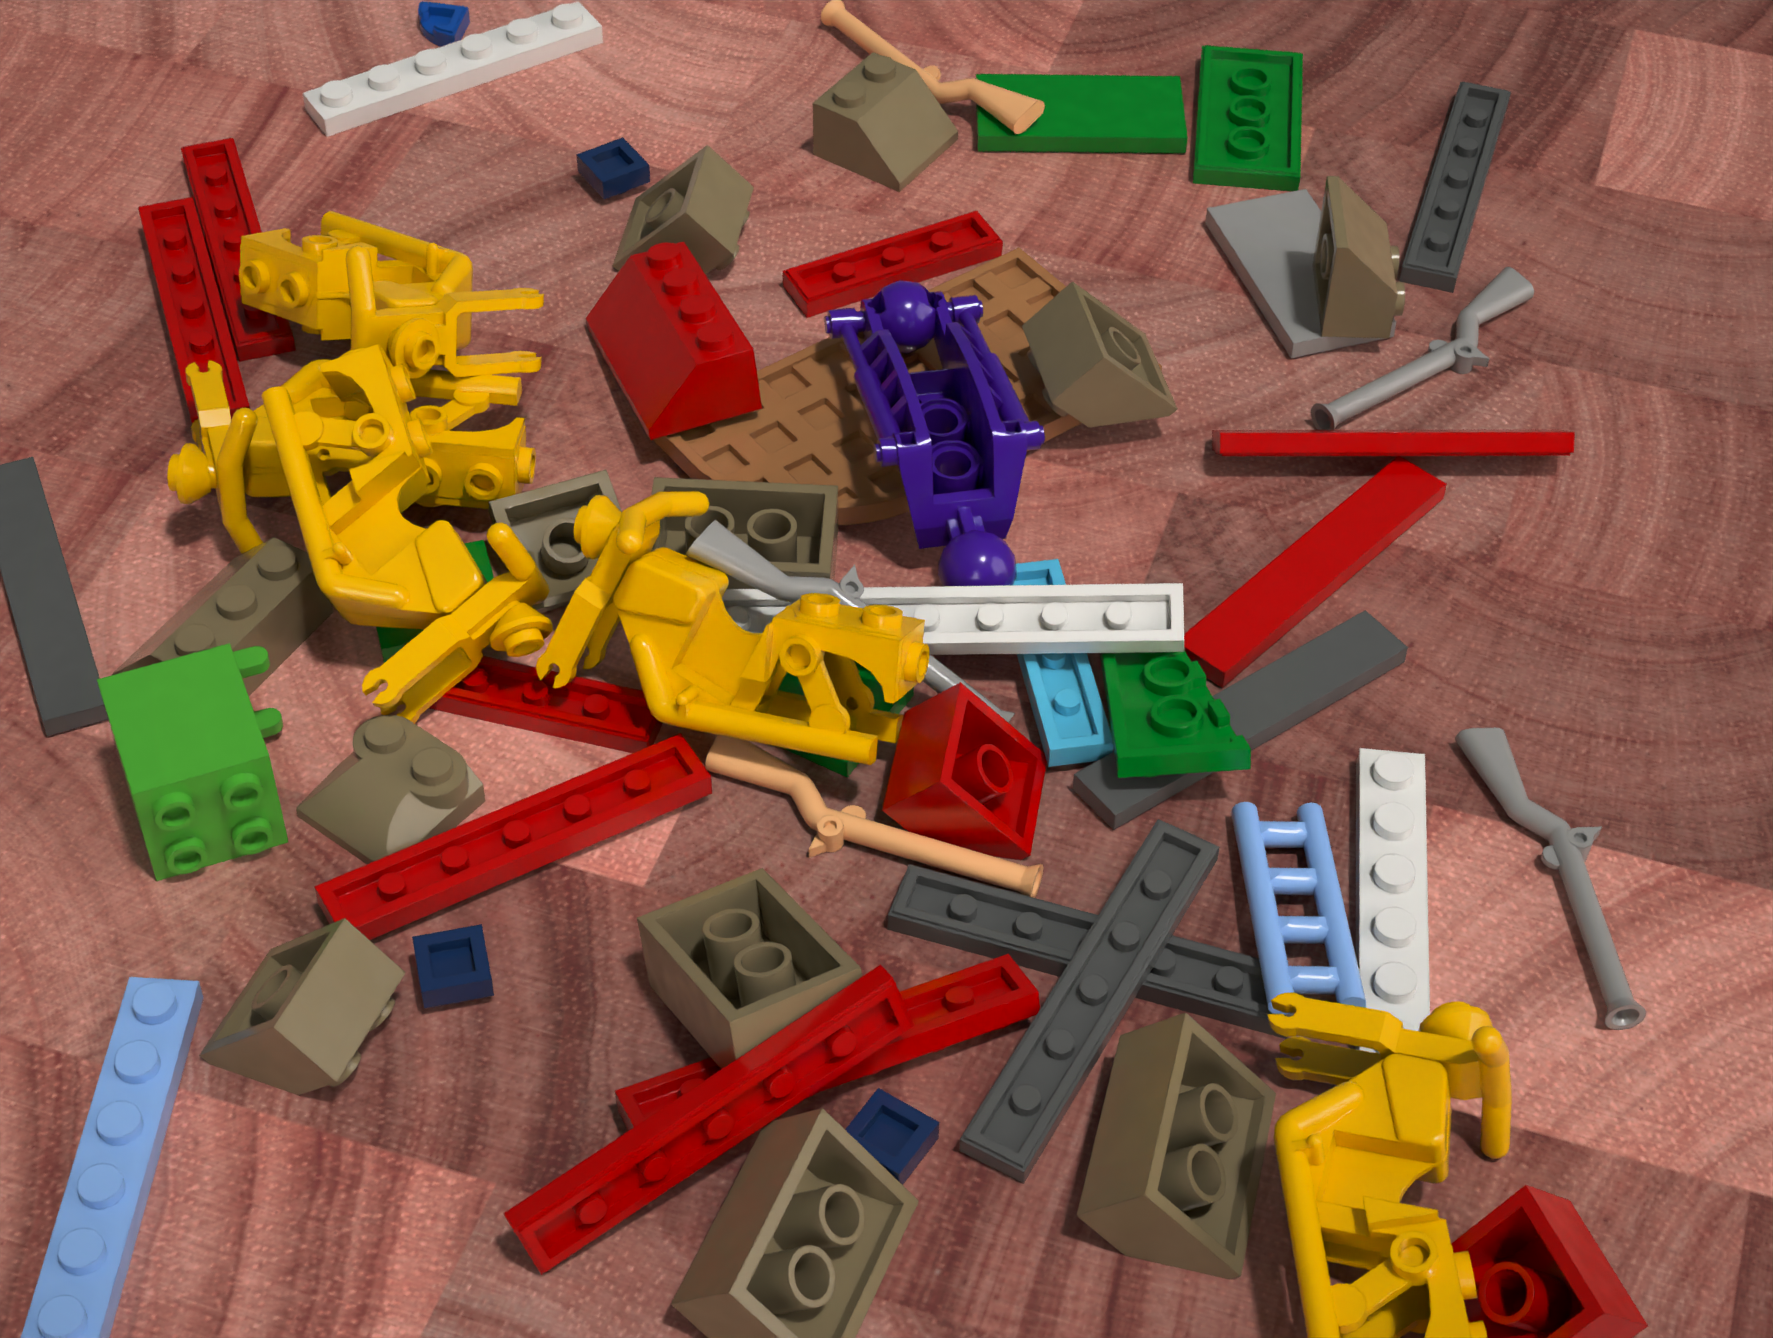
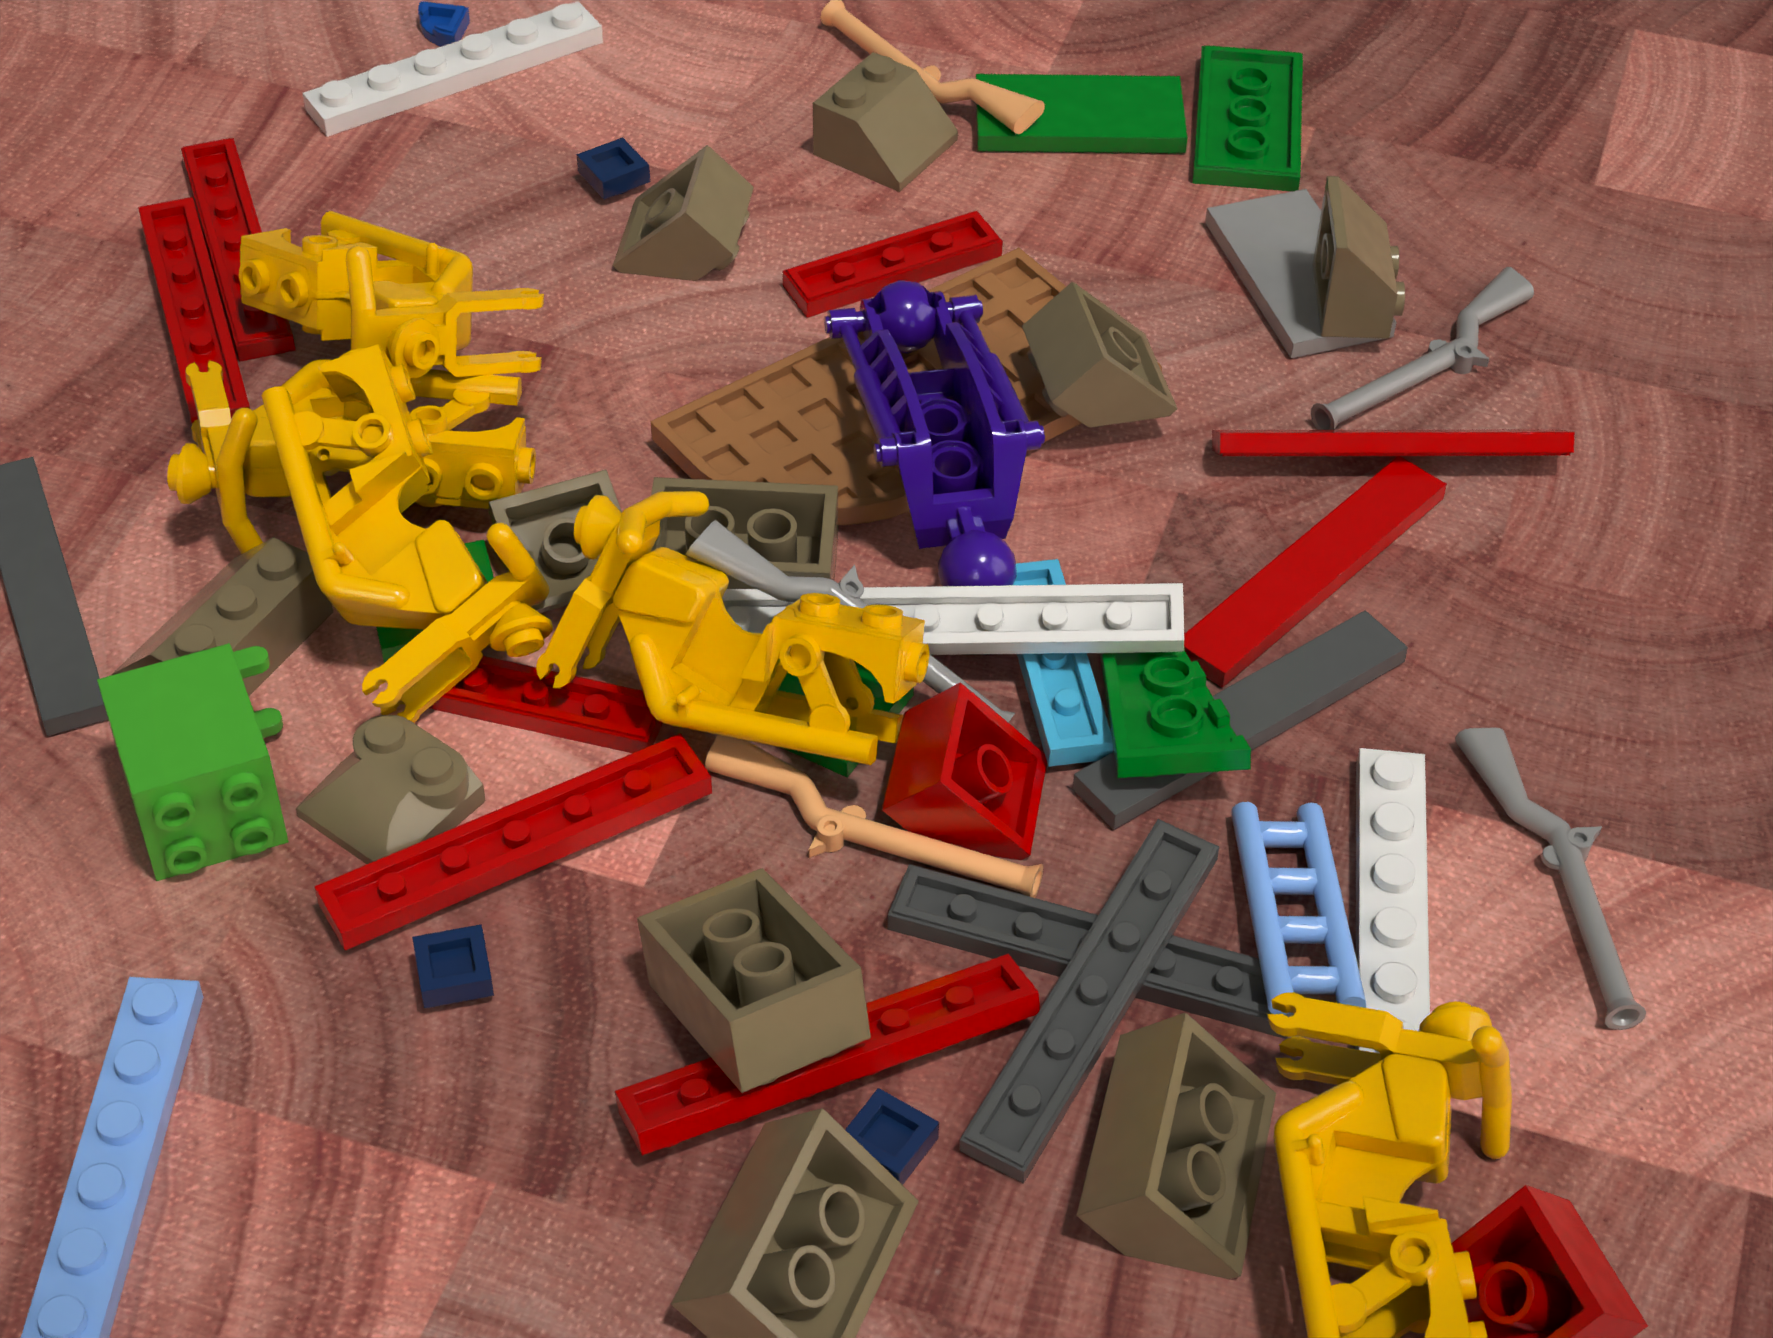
dark tan slope [199,918,406,1095] -> none
red tile [503,964,914,1275] -> none
red slope [585,241,762,440] -> none
dark grey tile [1399,82,1511,293] -> none

